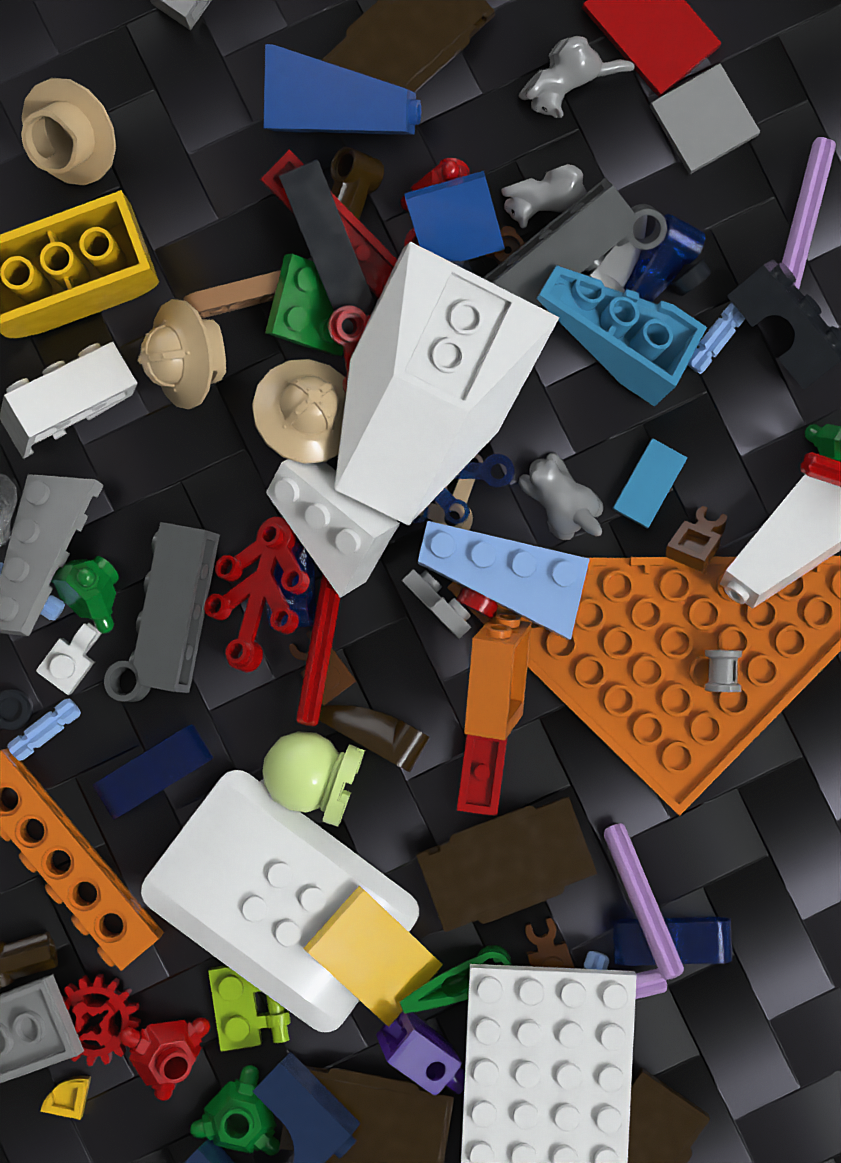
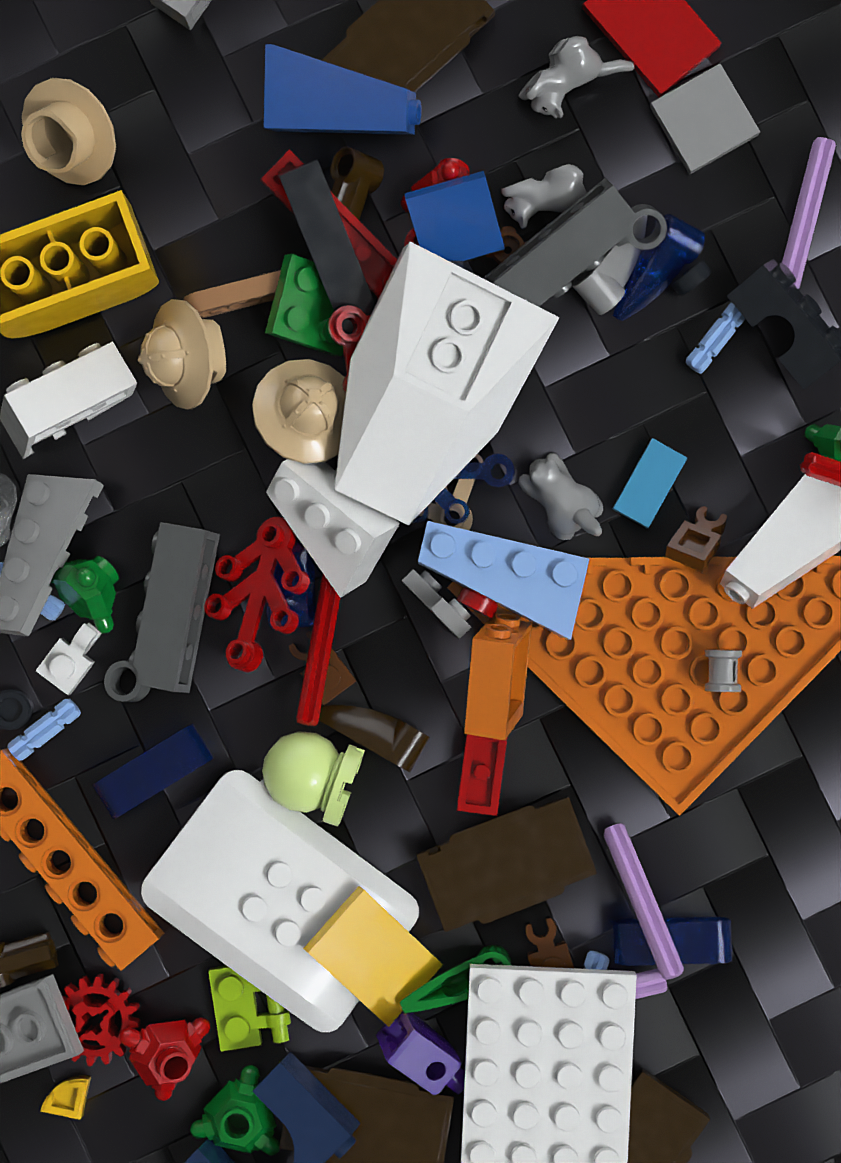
dark azure wedge [536,265,707,406] -> none

